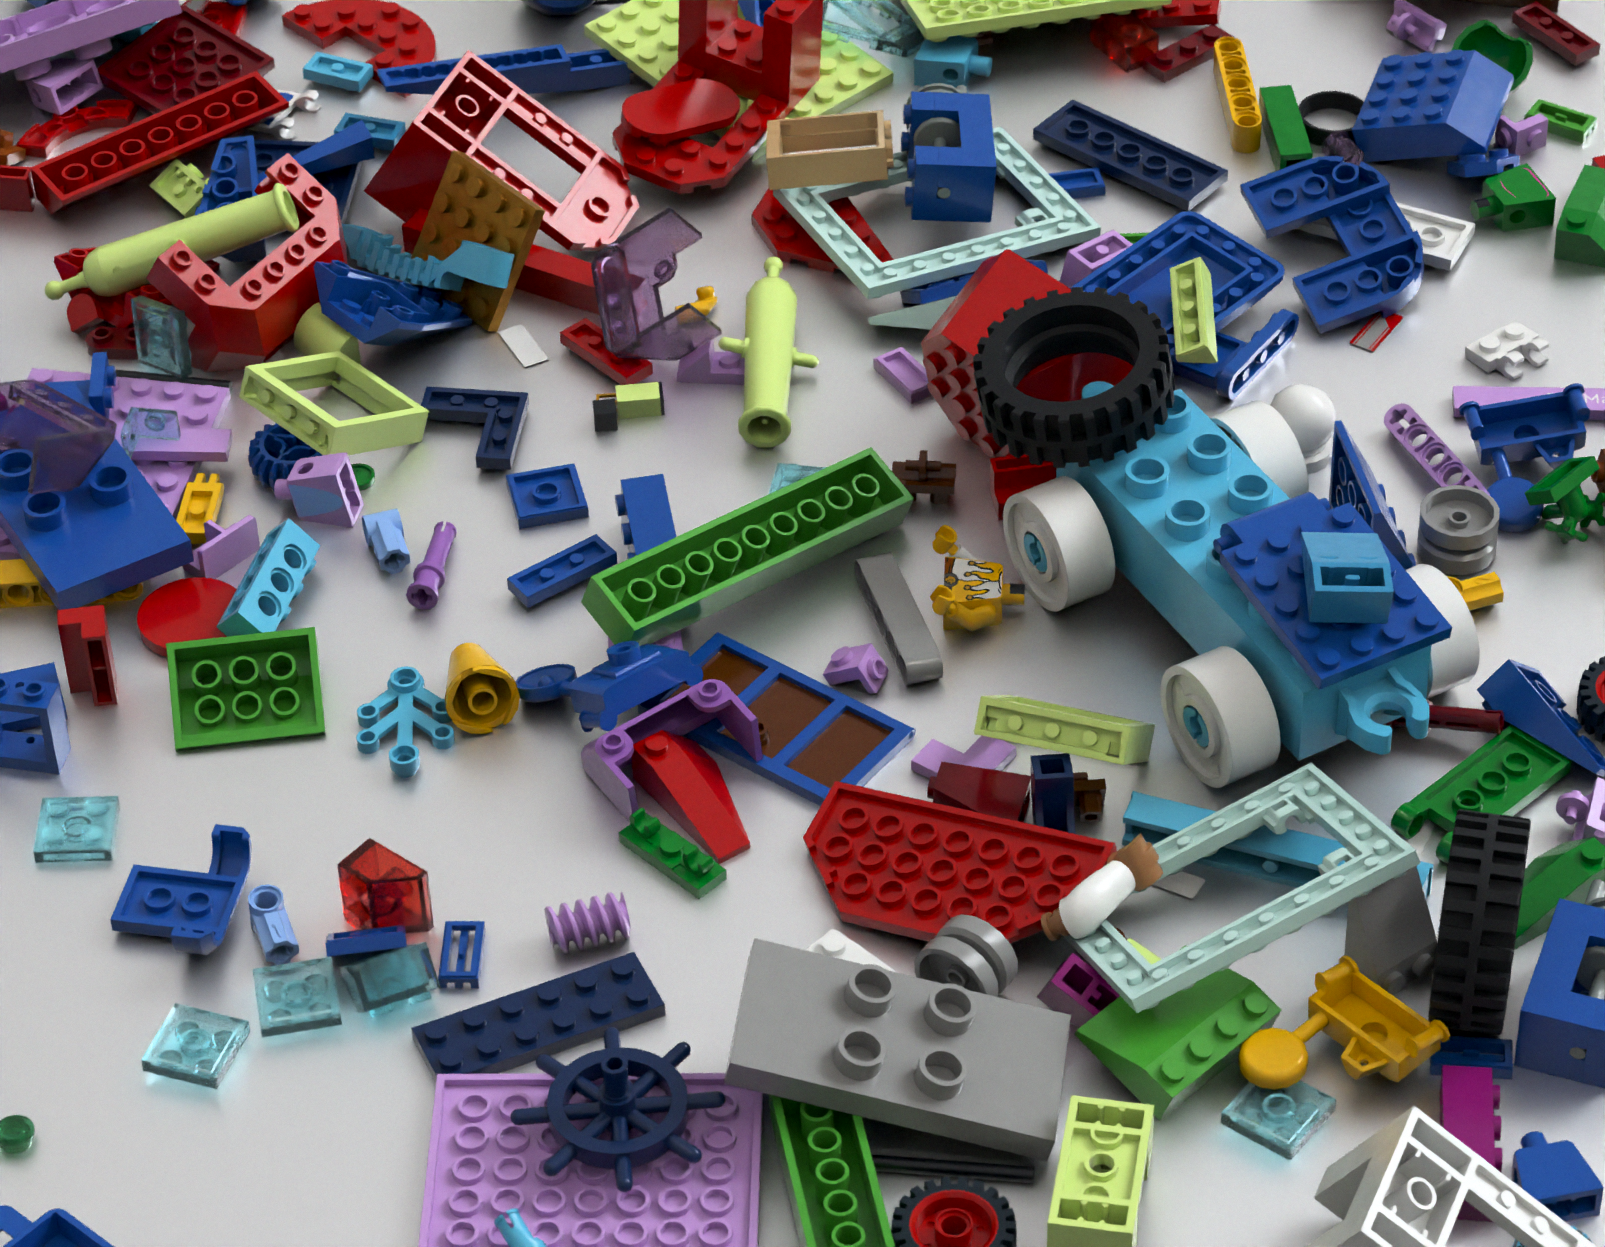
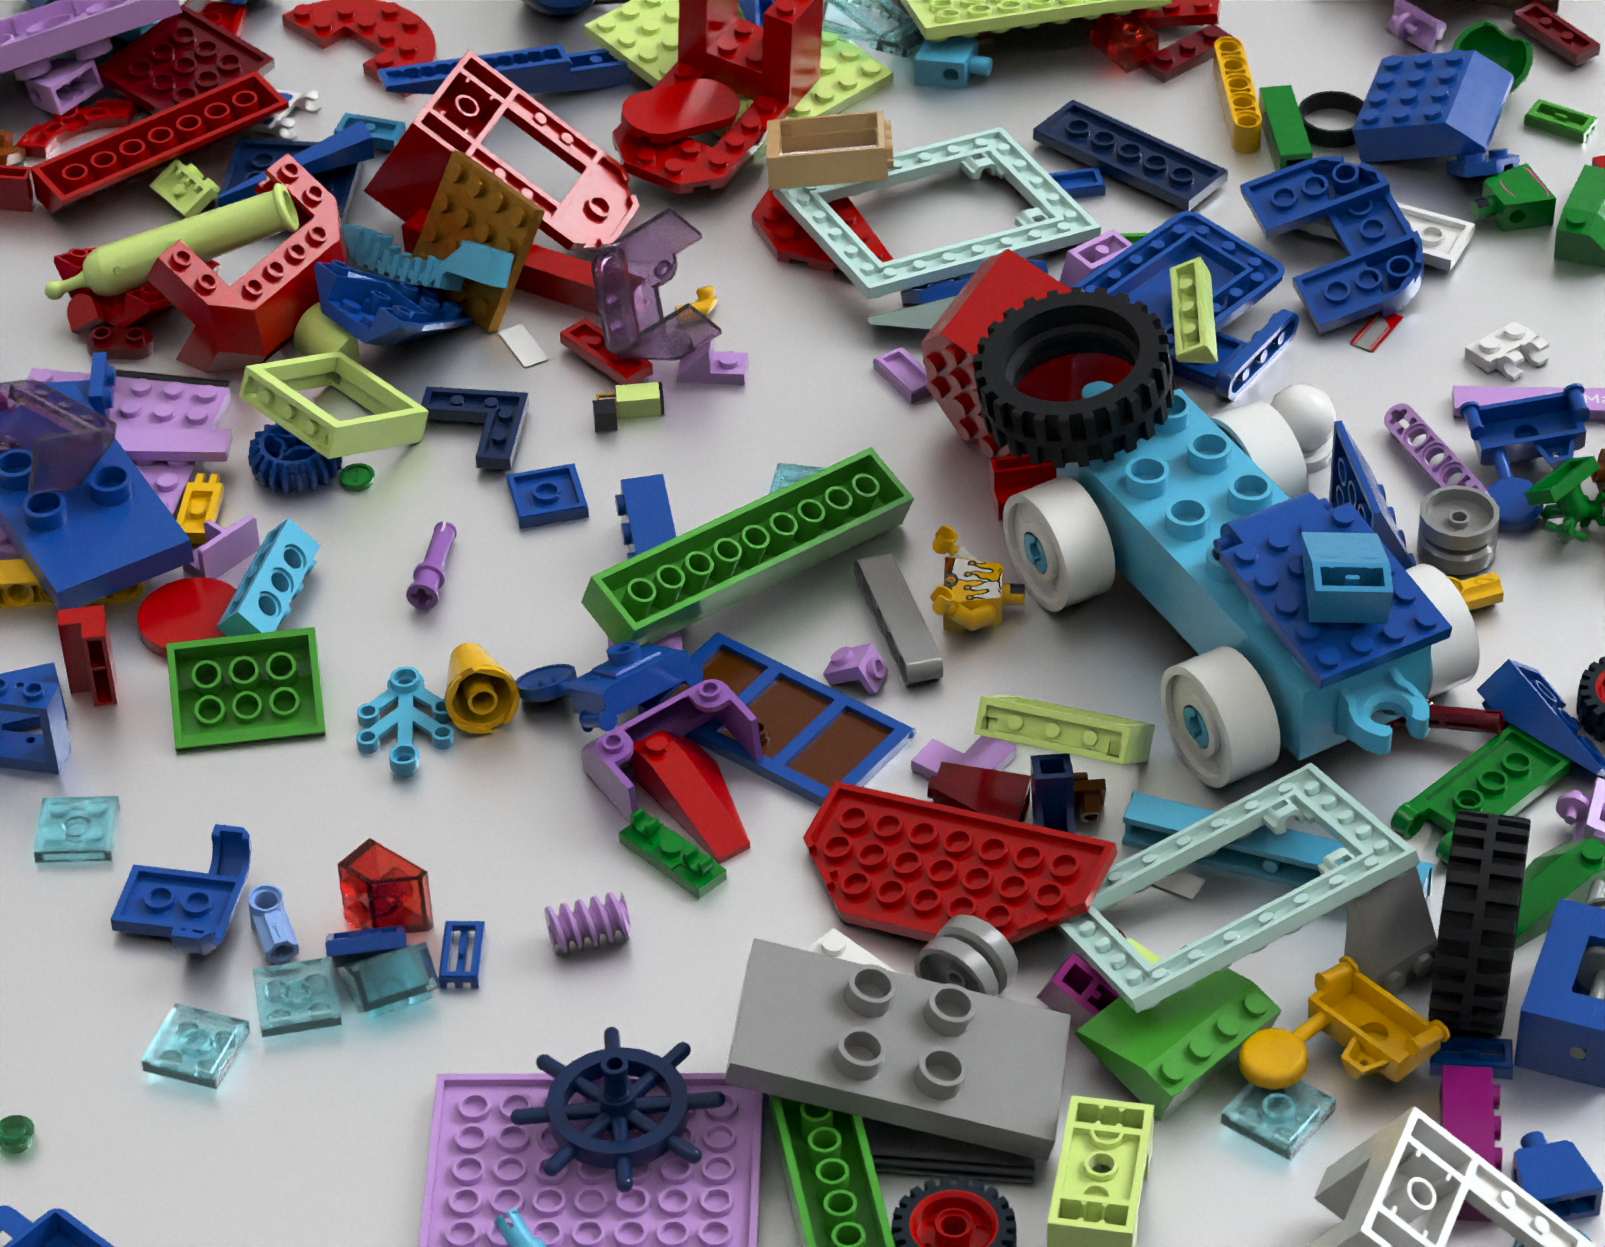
clear light blue bracket [121,407,181,459] -> none
clear light blue plate [131,296,192,379] -> none
blue wedge [194,135,267,263] -> none
lavender torso [274,453,364,527] -> none
medium azure plate [302,52,374,92] -> none
light blue piece [362,508,410,574] -> none
dark blue plate [411,952,666,1083] -> none
blue plate [507,534,617,608] -> none
yellowish green piece [718,257,819,448] -> none
reddish brown hips [892,450,956,505] -> none
blue piece [901,83,997,223] -> none
white piece [1041,834,1163,941] -> none
clear purple bush [1321,130,1364,166] -> none
lavender bracket [1495,113,1549,156] -> none

